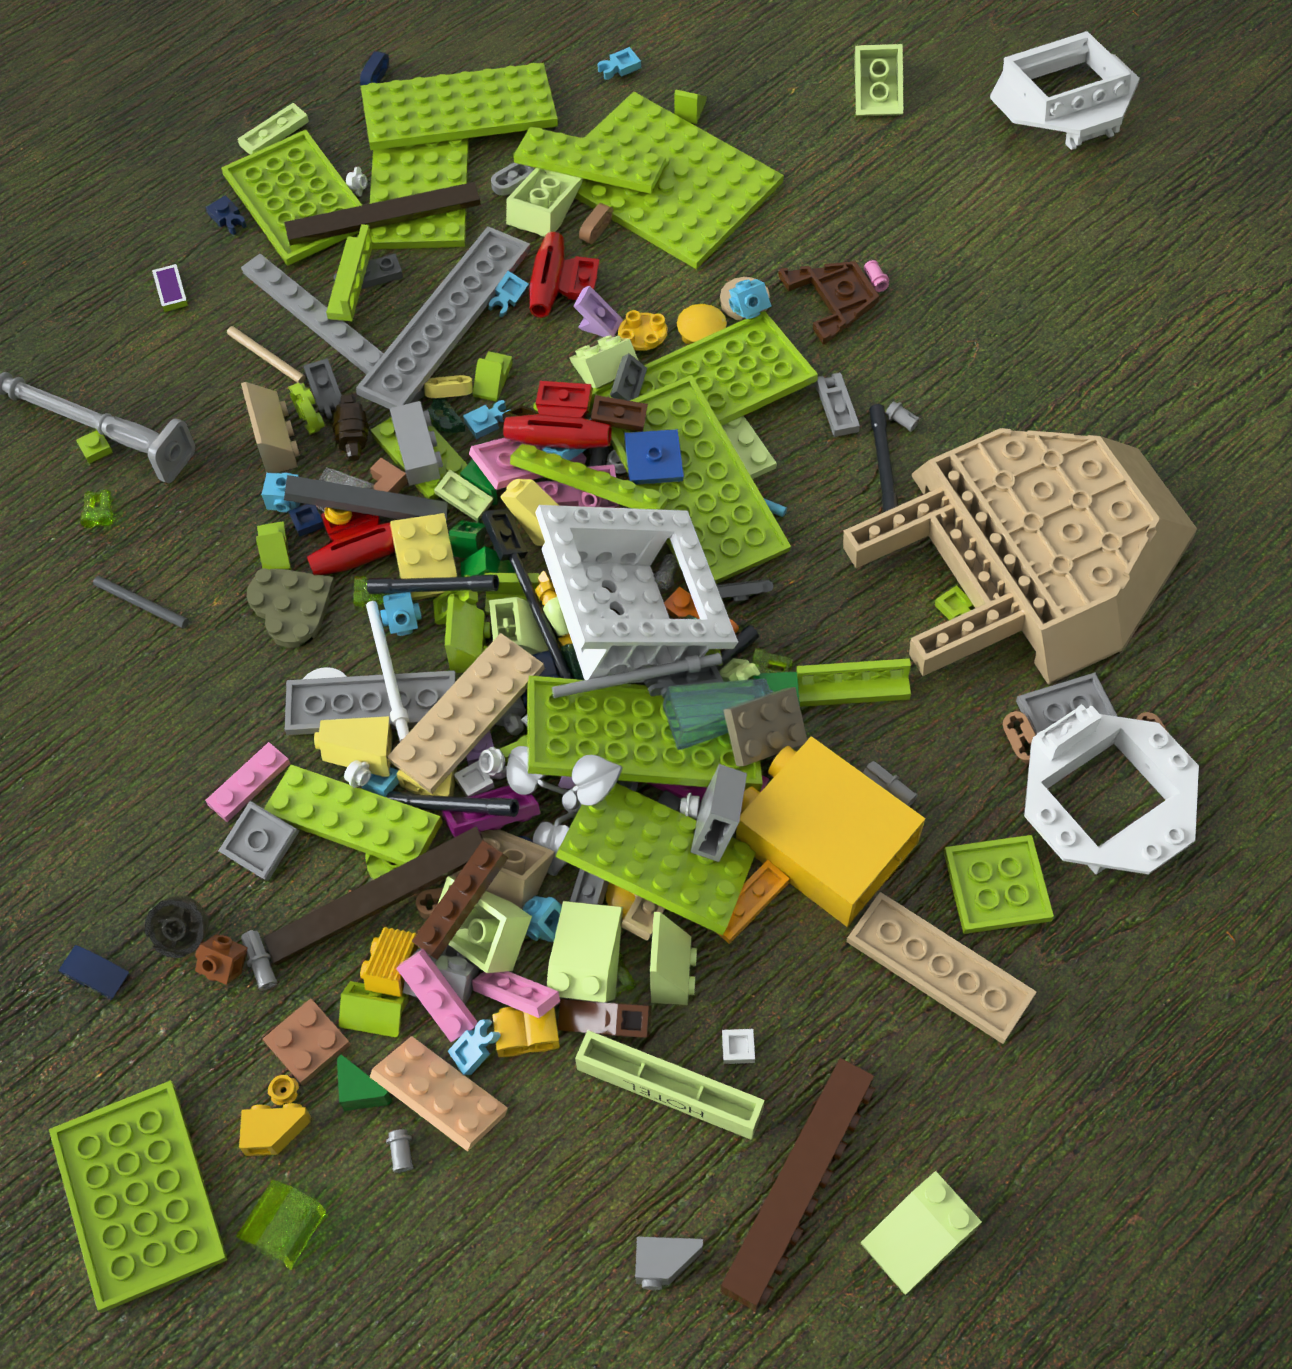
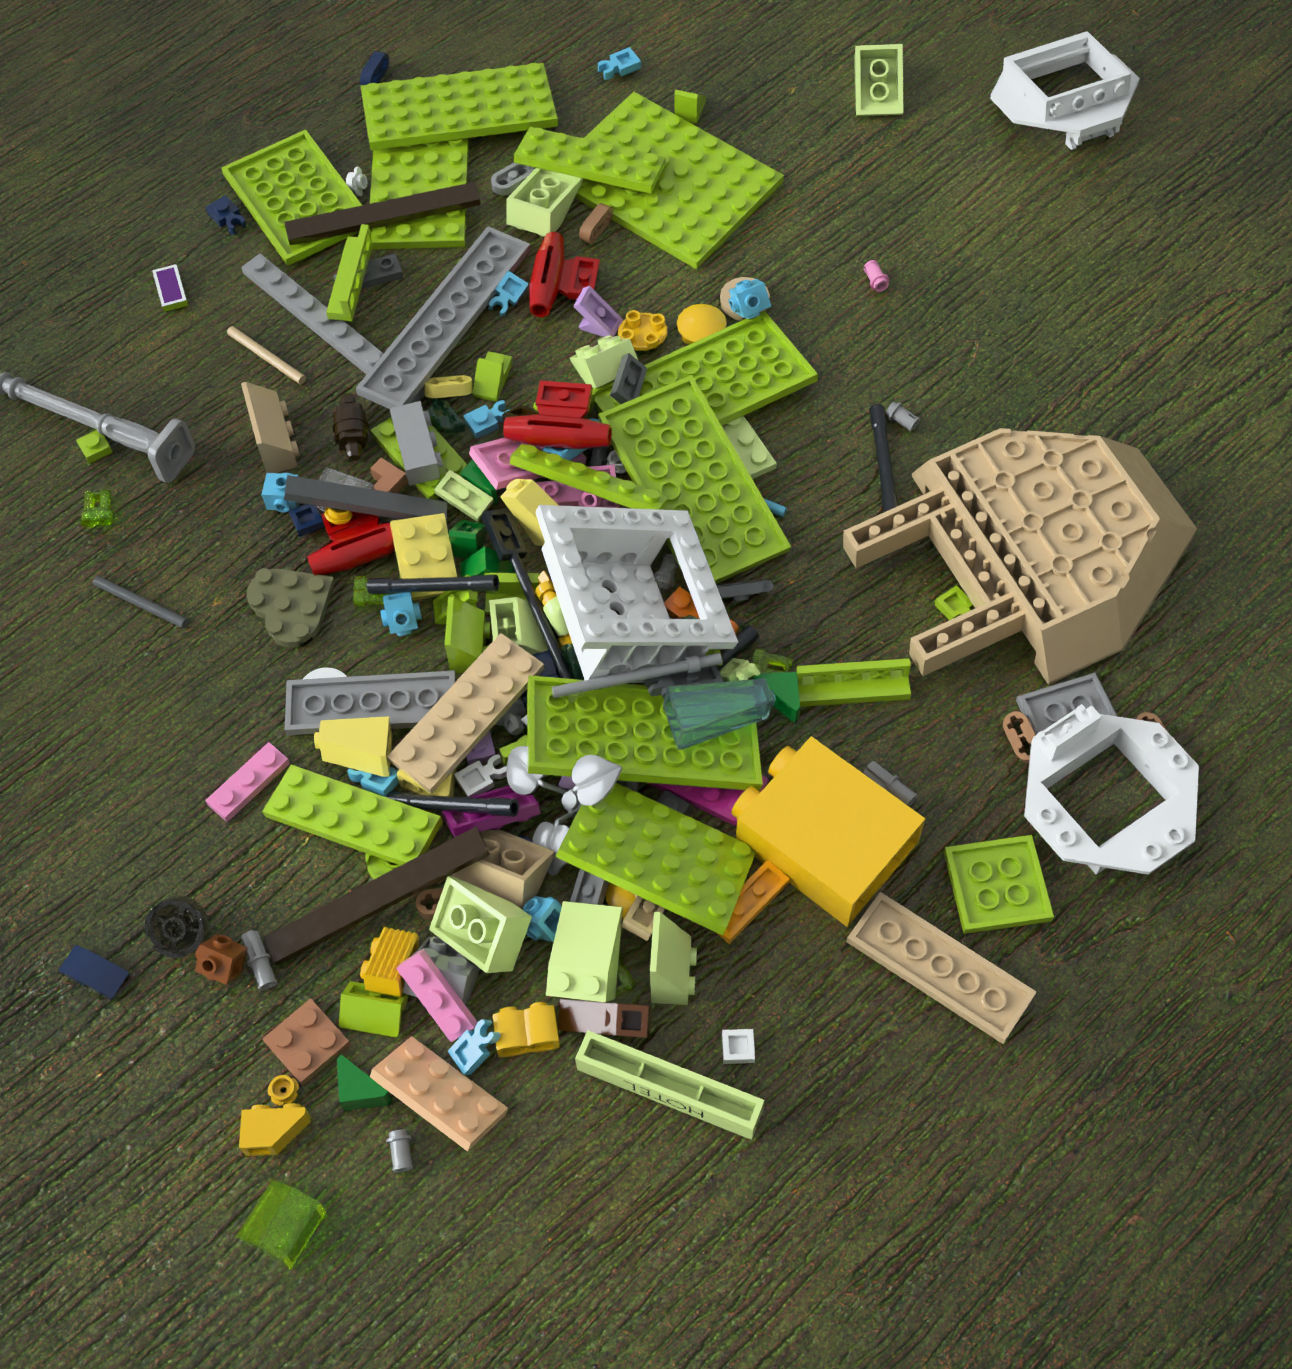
lime plate [49,1080,228,1313] -> none
light grey plate [219,801,299,881] -> none
yellowish green plate [238,103,309,154] -> none
lime slope [256,521,291,570] -> none
lime plate [288,383,325,435] -> none
dark grey hinge [303,358,342,420] -> none
white plate [344,760,371,788] -> none
white bar [366,601,409,742] -> none
reddish brown plate [412,840,508,960] -> none
bright pink plate [471,971,560,1018] -> none
white plate [479,747,505,776] -> none
reddish brown plate [591,395,648,432] -> none
blue plate [624,429,684,485] -> none
light grey slope [635,1237,703,1290] -> none
white plate [680,793,700,820] -> none
light grey brick [691,764,747,862] -> none
reddish brown brick [720,1058,876,1312] -> none
dark tan plate [723,687,807,766] -> none
reddish brown wing [778,261,879,345] -> none
light grey plate [815,373,860,437] -> none
yellowish green slope [860,1171,982,1295] -> none

